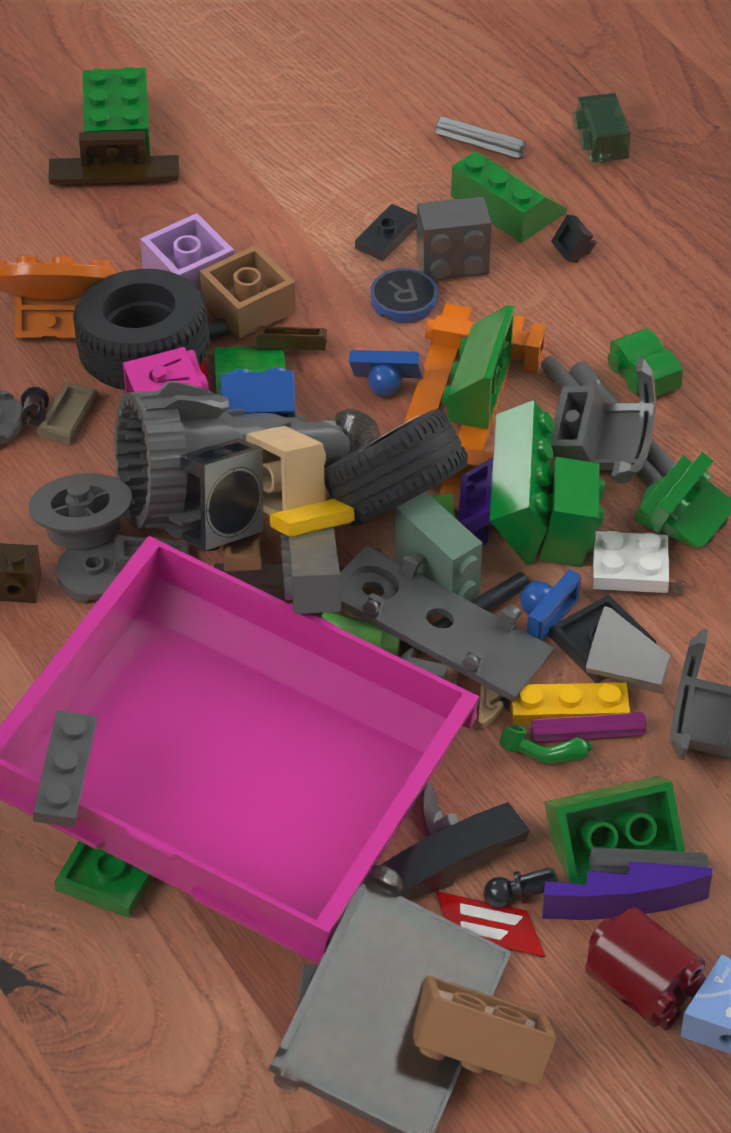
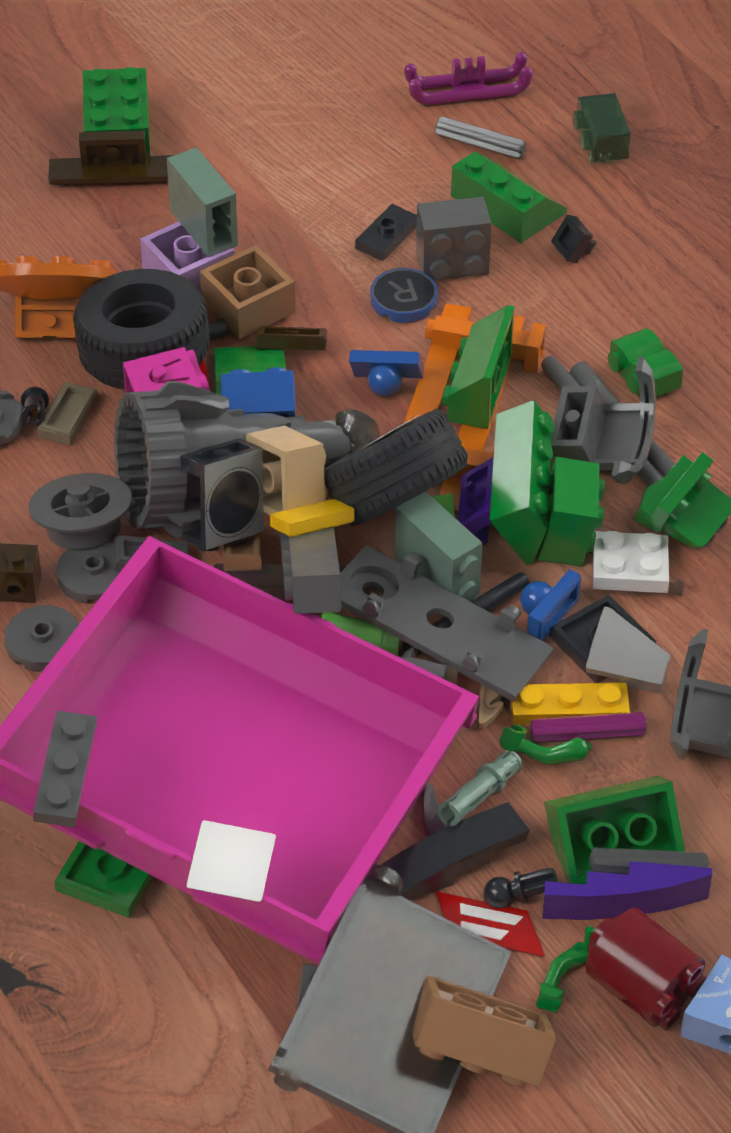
none -> dark grey plate [5,605,79,671]
none -> sand green brick [167,147,238,257]
none -> white sticker [186,820,276,902]
none -> magenta piece [404,52,533,105]
none -> sand green pin [437,750,523,826]
none -> green piece [536,926,595,1014]

